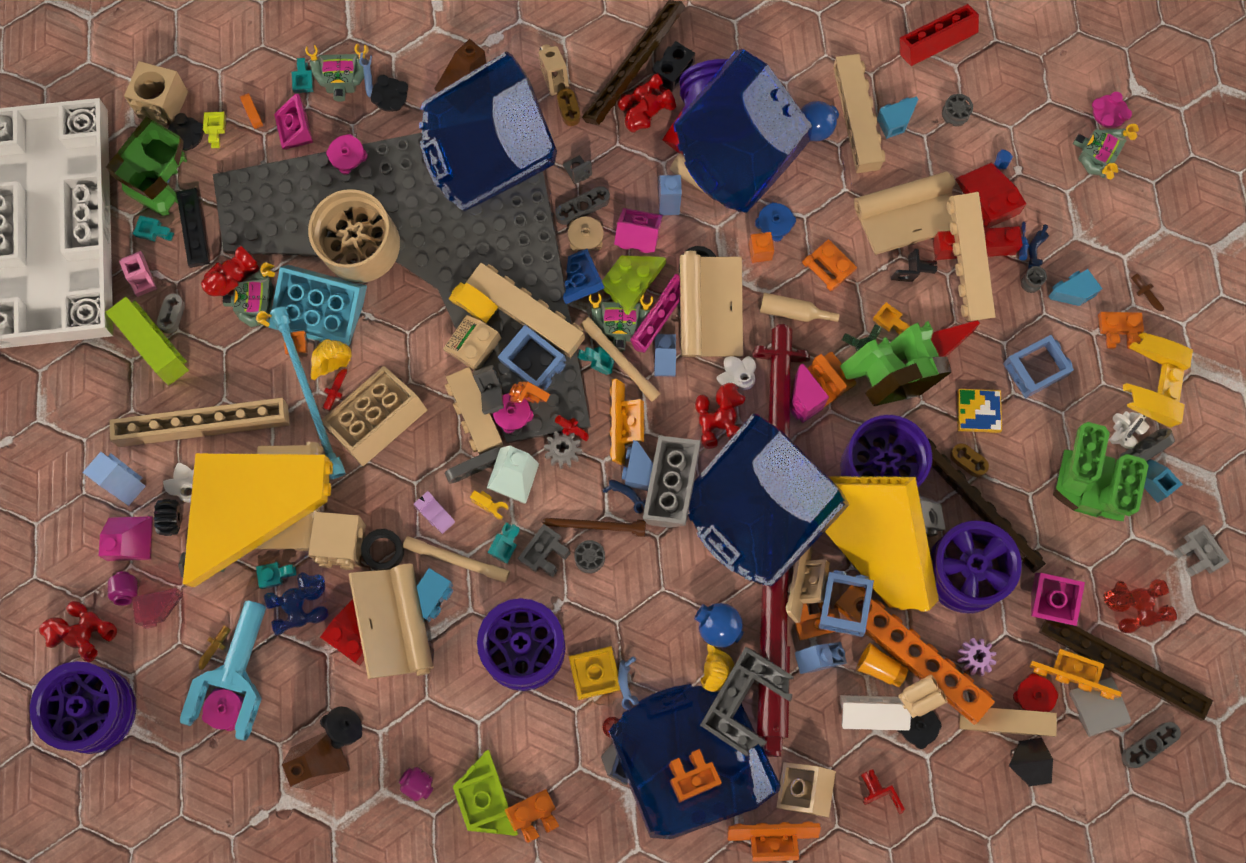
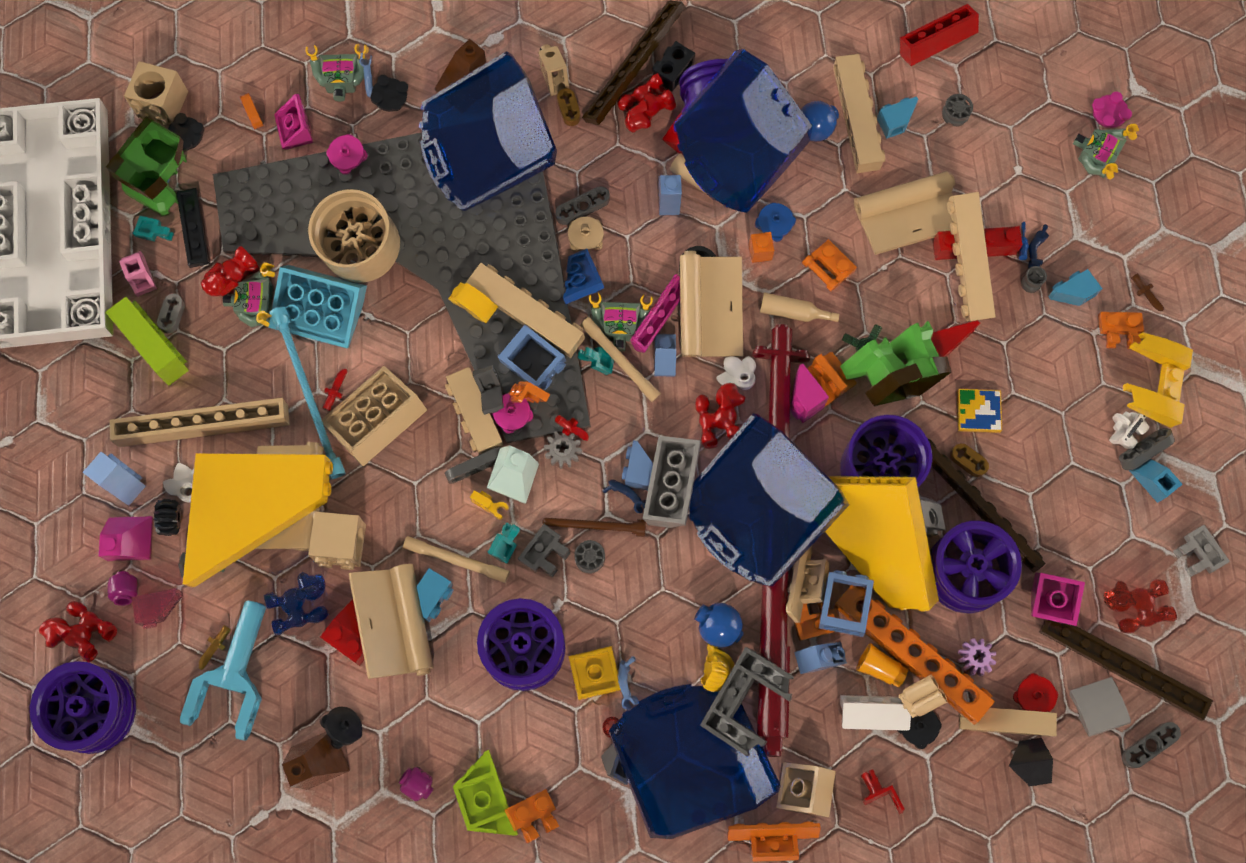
dark pink piece [202,688,244,731] -> none
neon yellow plate [203,112,226,148] -> none
teal plate [256,562,297,589] -> none
orange plate [284,331,308,355] -> none
teal plate [292,58,314,93] -> none
yellow hair [310,339,352,380] -> none
black tyre [361,529,404,571] -> none
lavender leg [414,491,455,534] -> none
tan slope [443,315,502,371] -> none
dark grey bracket [563,155,592,184] -> none
lime wing [602,255,666,315] -> none
light orange bracket [610,379,644,466] -> none
dark pink slope [614,208,663,253] -> none
orange plate [668,749,722,803] -> none
light orange plate [873,302,910,335] -> none
black bracket [891,249,938,282] -> none
red slope [955,162,1027,228] -> none
blue piece [994,150,1013,170] -> none
medium blue window [1003,335,1074,399] -> none
light orange bracket [1029,649,1122,700] -> none
bright green piece [1053,422,1149,521] -> none

